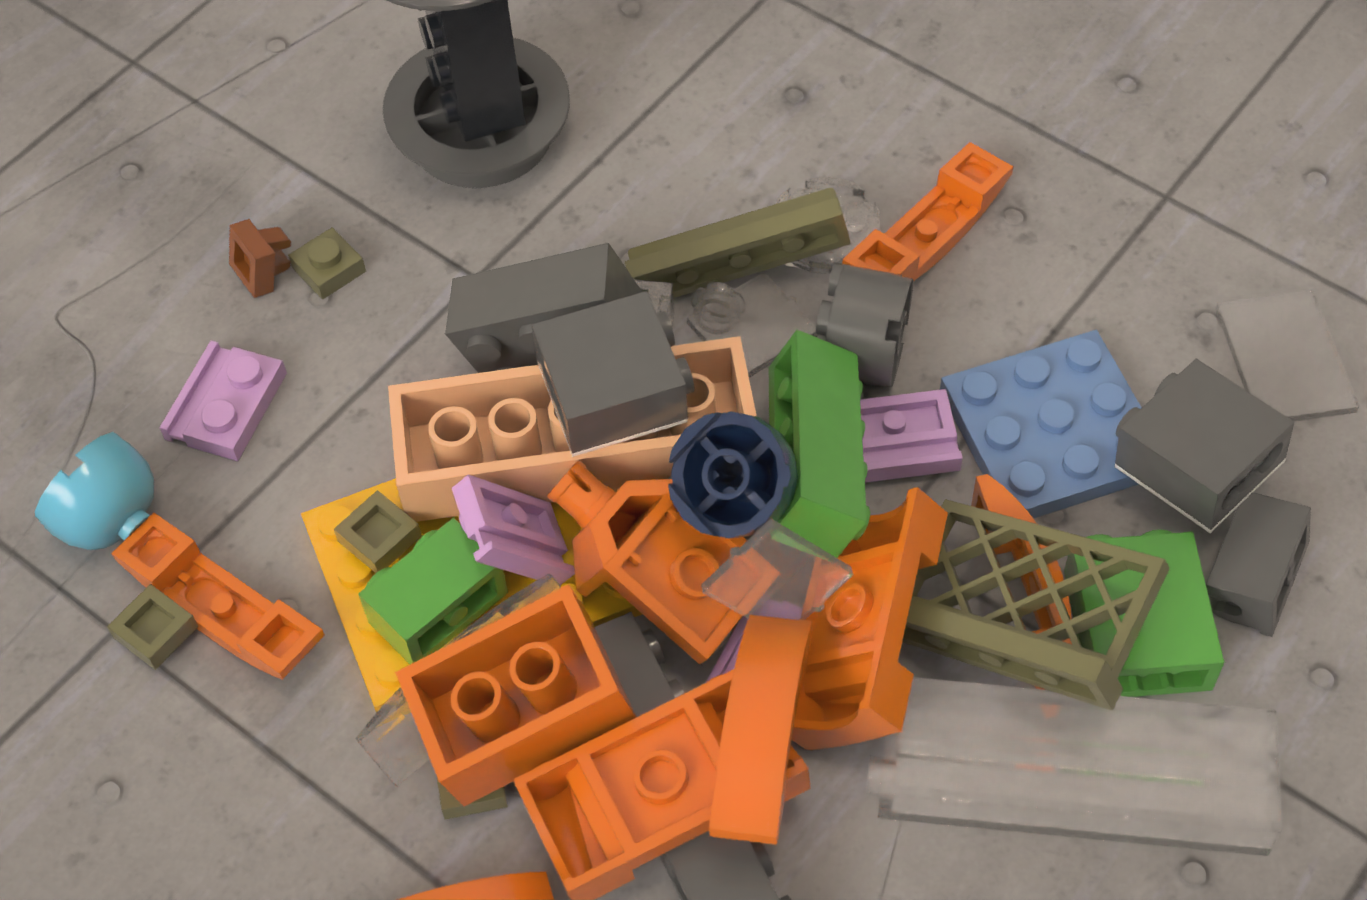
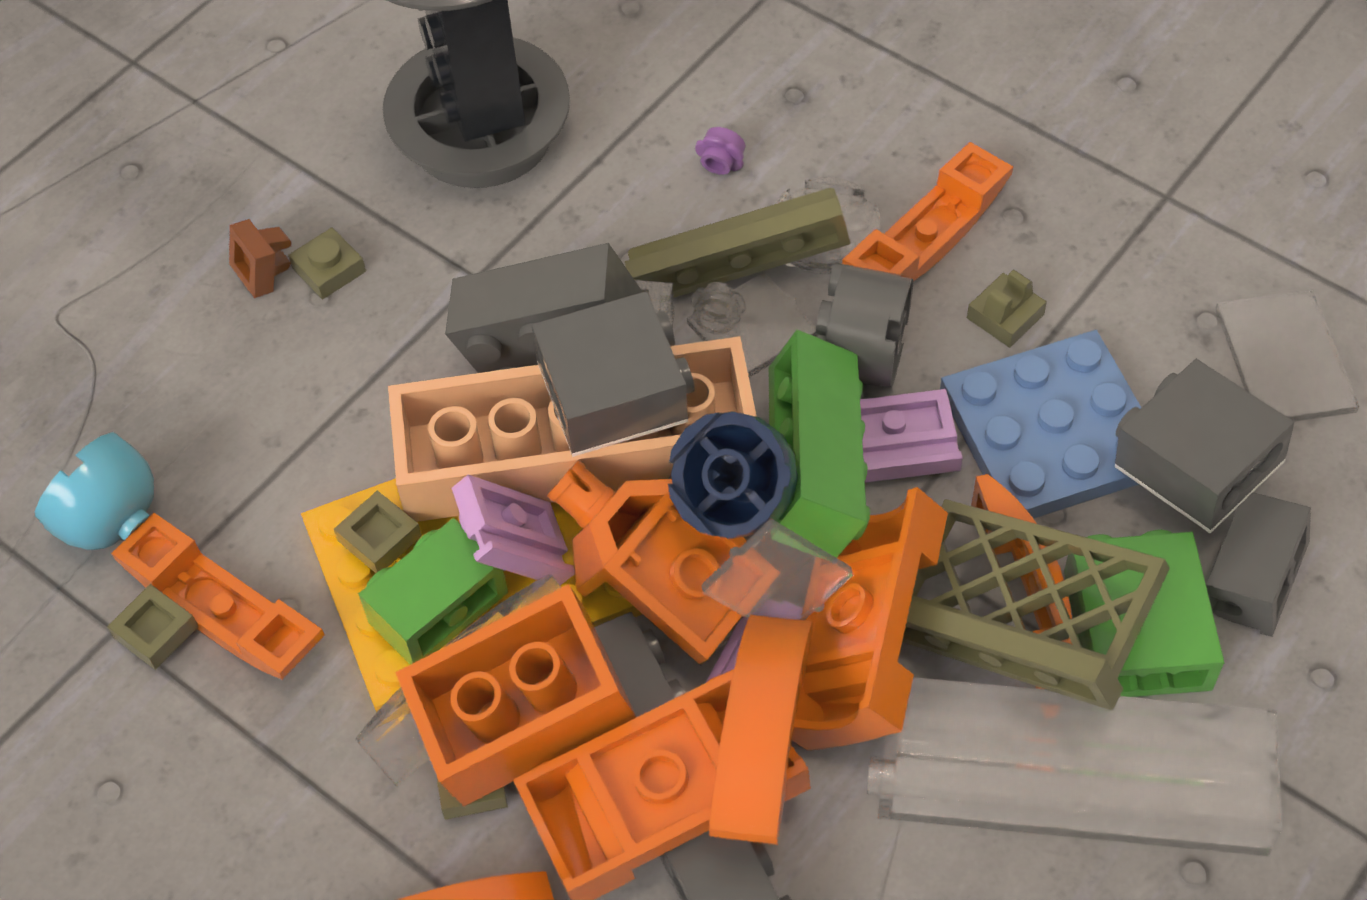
lavender plate [159,341,287,461] -> none
none -> medium lavender plate [695,127,746,175]
none -> olive tile [967,270,1047,348]

